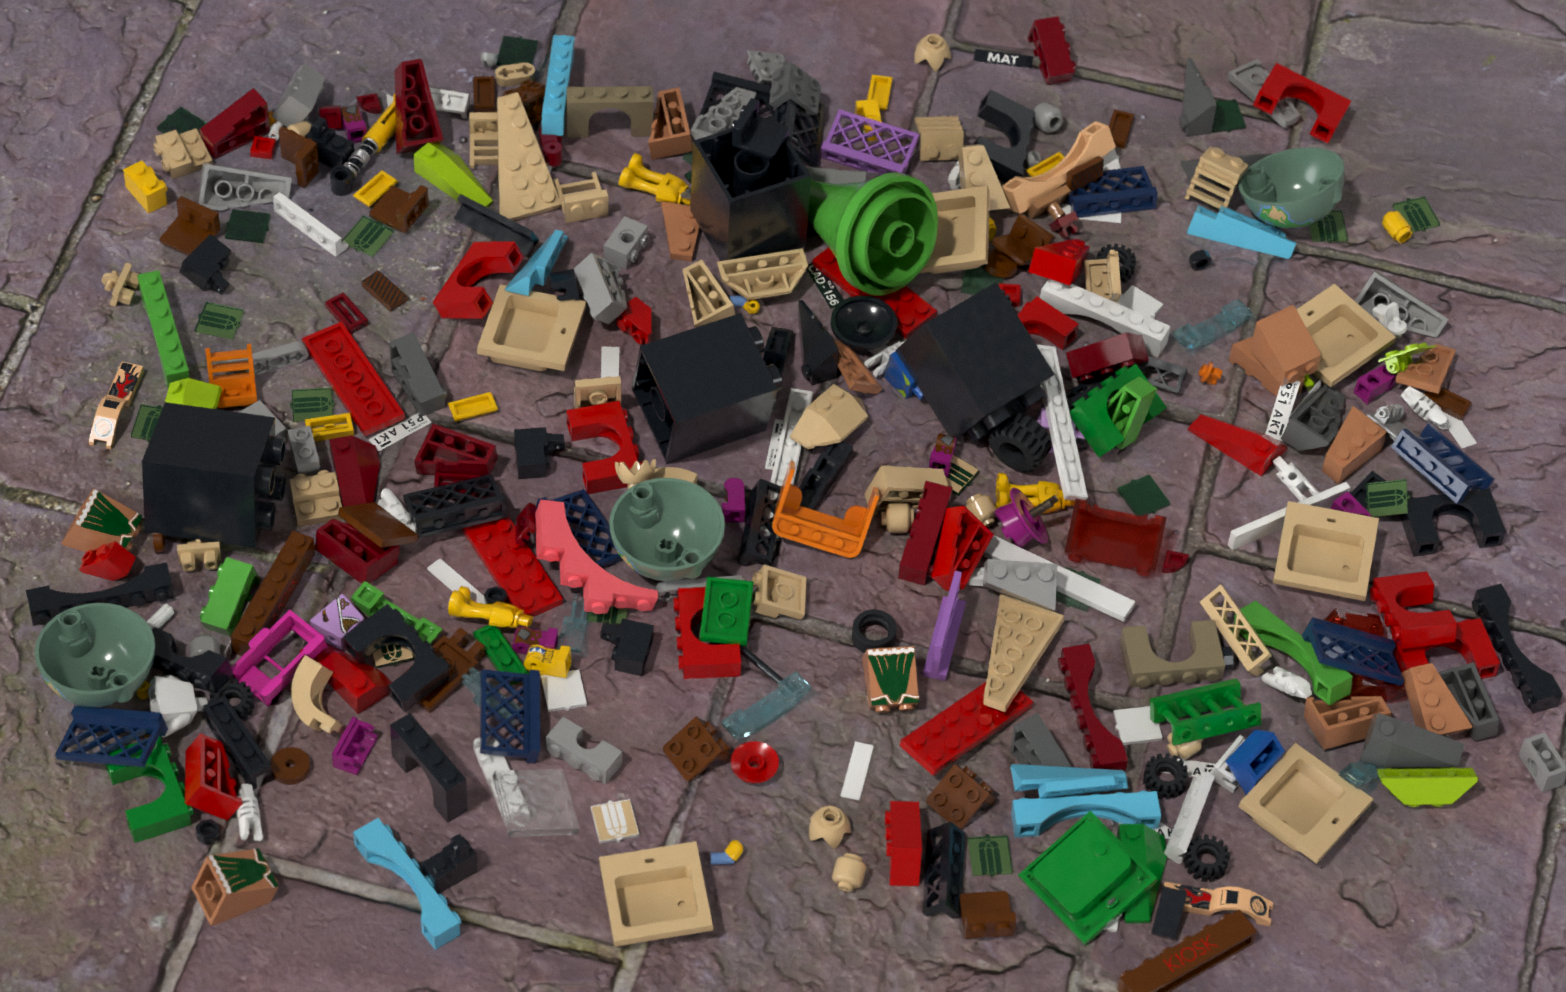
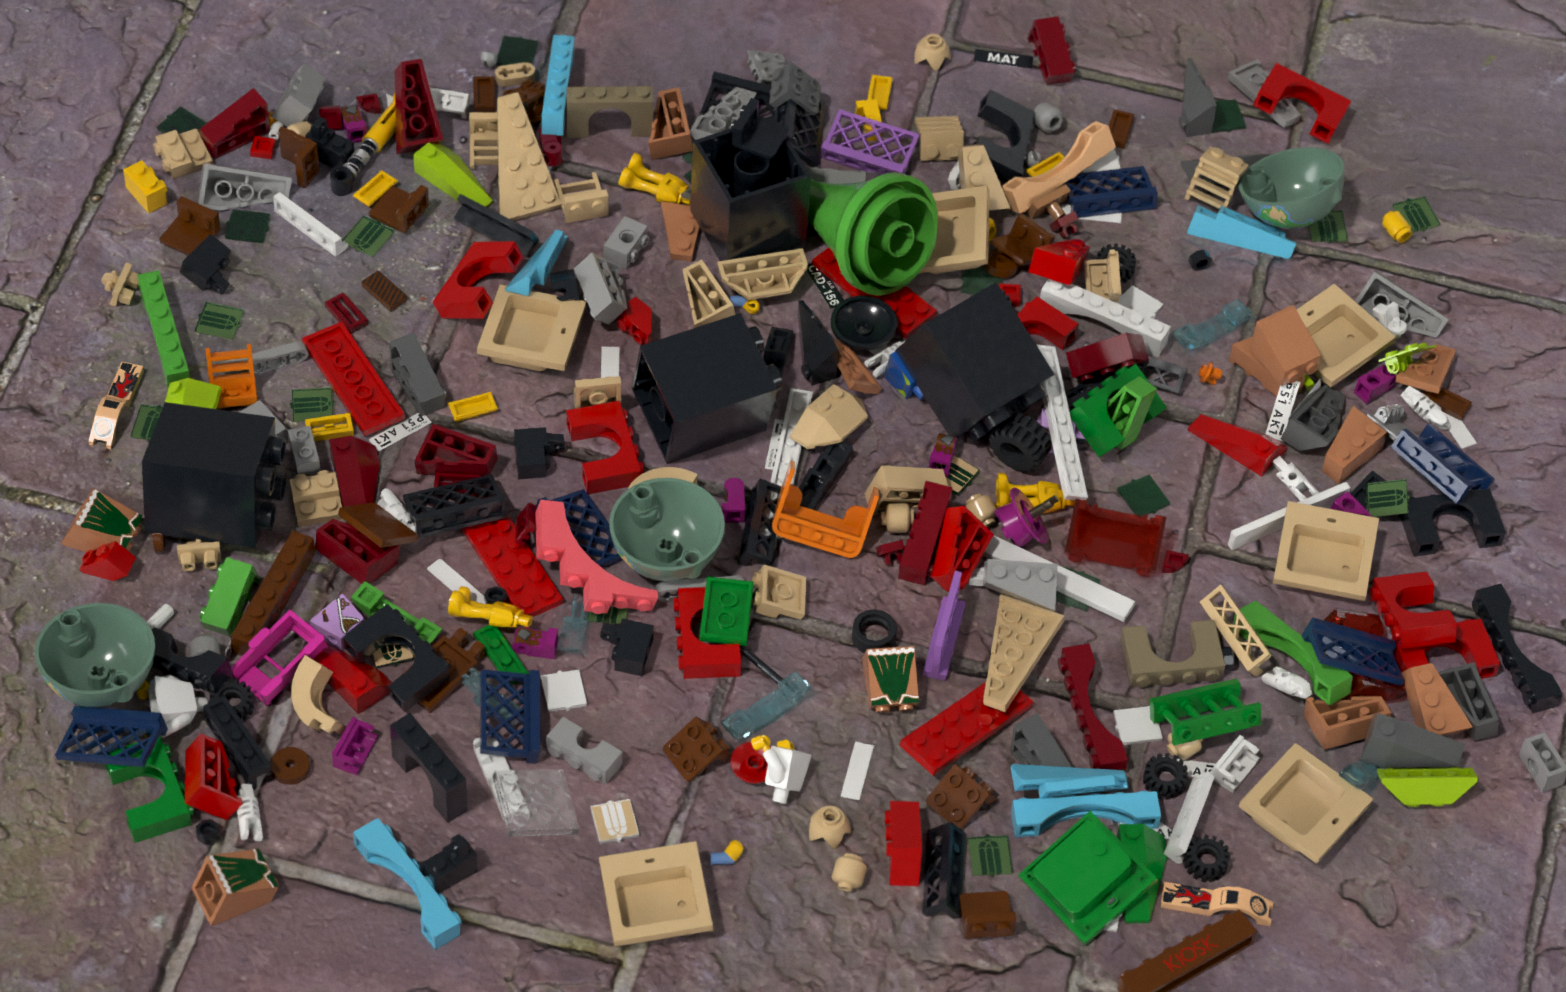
black arch [26,562,174,626] -> none
yellow leg [524,645,572,678] -> none
tan piece [615,459,656,489] -> none
reddish brown tile [1066,156,1104,193] -> none
black tile [1151,886,1187,941] -> none
blue slope [1226,730,1285,795] -> none
none -> white torso [751,735,812,804]
none -> dark red tile [876,540,905,566]

